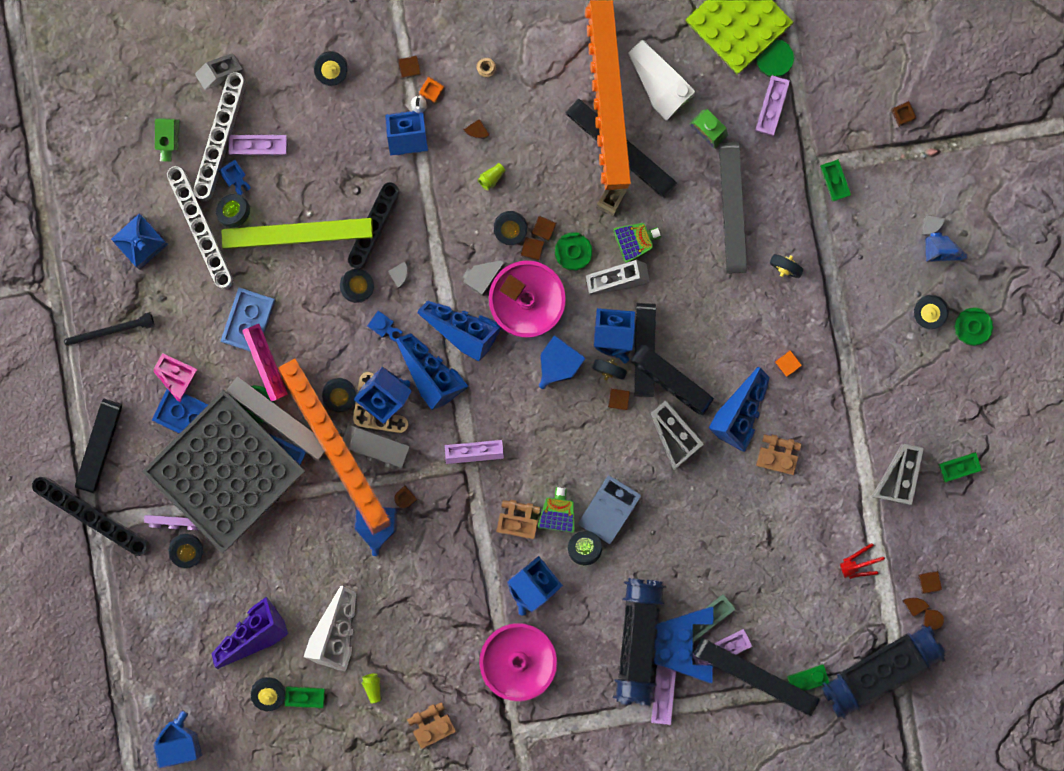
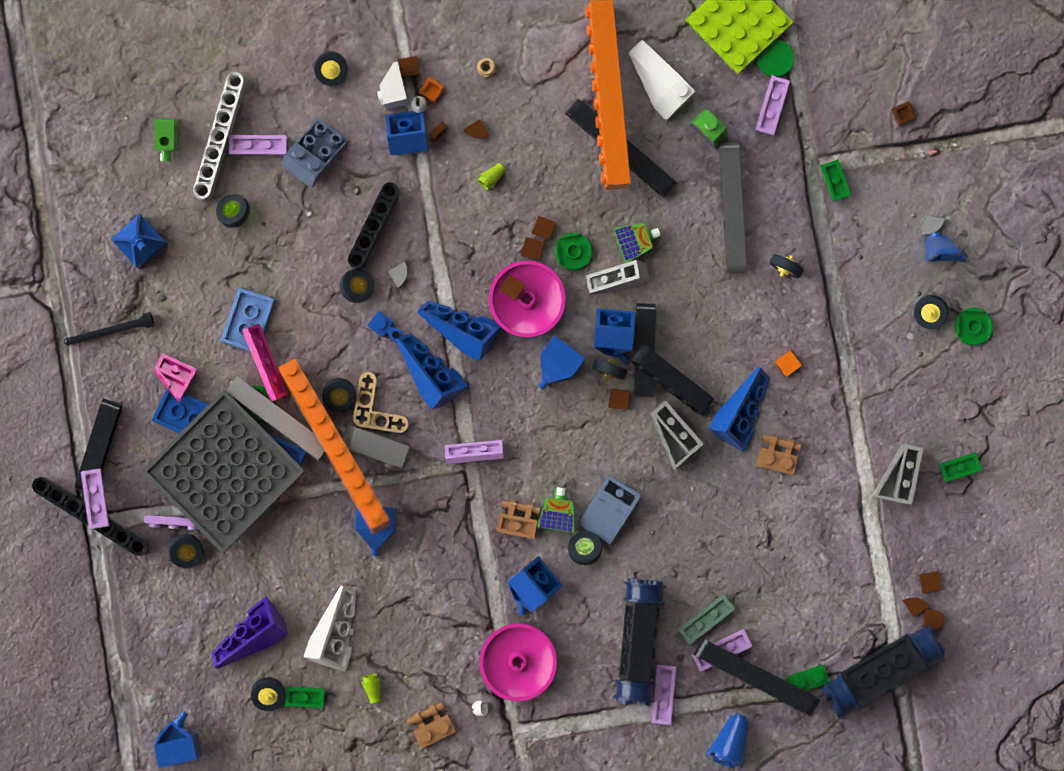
white beam [167,166,233,289] -> none
light grey slope [195,53,242,90] -> none
blue plate [218,160,251,195] -> none
lime tile [221,218,373,249] -> none
blue piece [354,367,412,424] -> none
reddish brown tile [394,485,418,508] -> none
light grey slope [463,261,504,296] -> none
black wheel [494,211,528,245] -> none
dark tan slope [597,189,627,217] -> none
blue wing [654,607,713,683] -> none
red plant [840,543,885,579] -> none
none -> lavender plate [81,469,109,529]
none -> sand blue slope [281,118,348,188]
none -> white slope [377,62,408,110]
none -> reddish brown tile [429,121,448,141]
none -> white hinge [472,700,488,716]
none -> blue cone [706,713,749,770]

